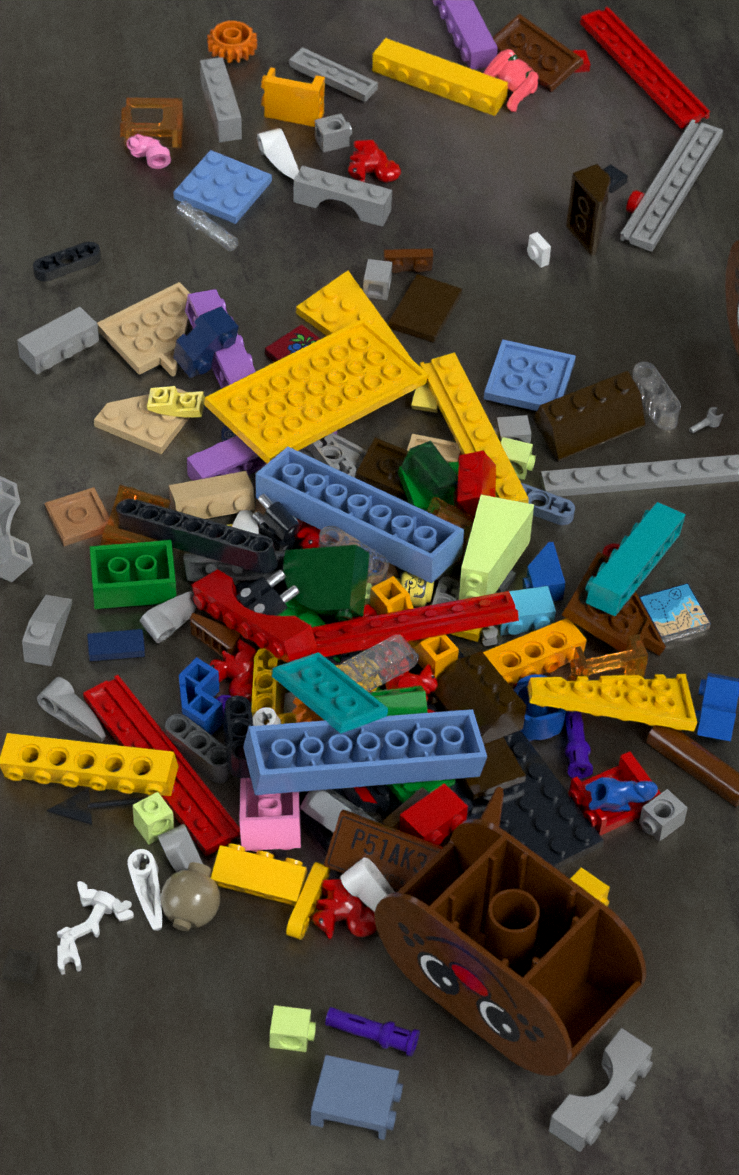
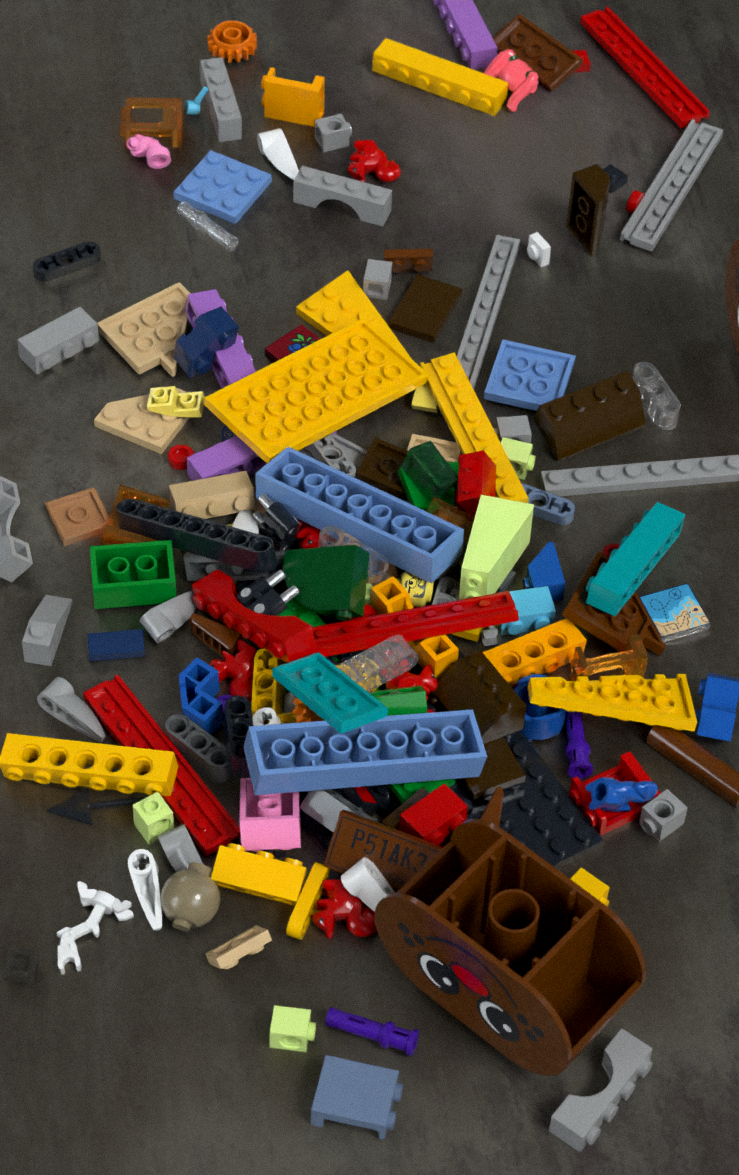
light grey plate [289,47,378,102] -> none
light grey hand [689,407,723,434] -> none
none -> red tile [168,445,194,470]
none -> medium azure hand [184,86,208,115]
none -> tan plate [205,925,272,969]
none -> light grey plate [440,235,520,414]

